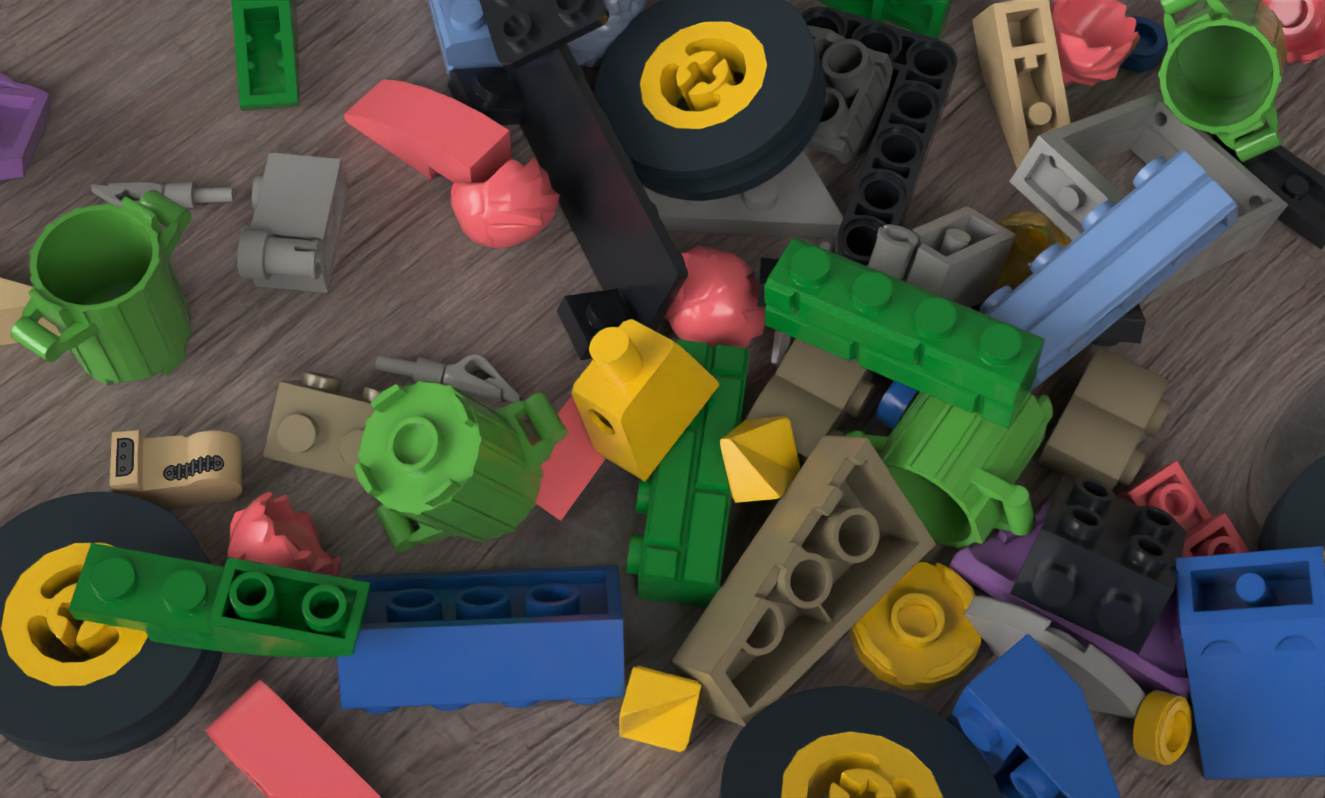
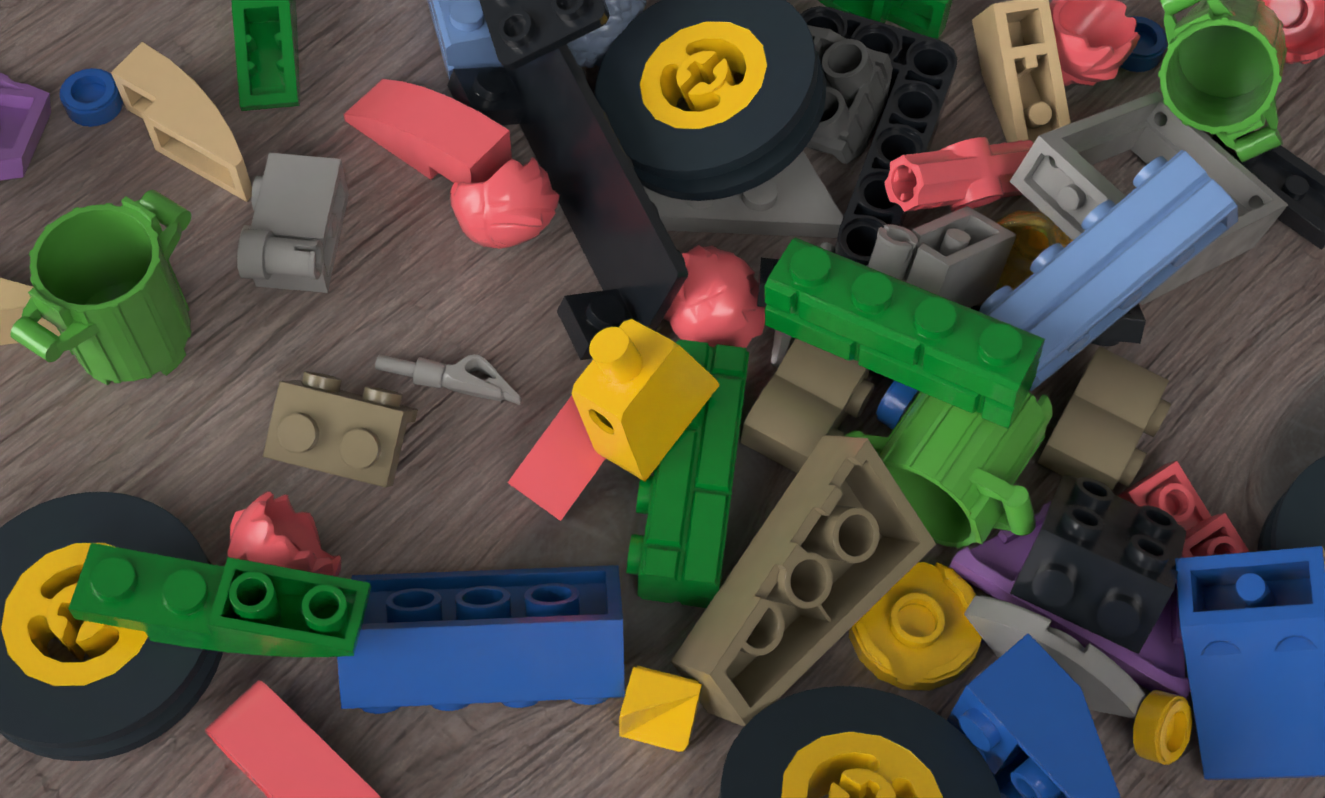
light grey hand [91,182,235,209] -> none
tan leg [110,430,242,509] -> none
bright green container [354,381,568,553] -> none
yellow slope [720,416,801,503] -> none
none -> blue tile [60,68,123,127]
none -> tan slope [111,42,252,202]
none -> coral piece [884,137,1034,212]

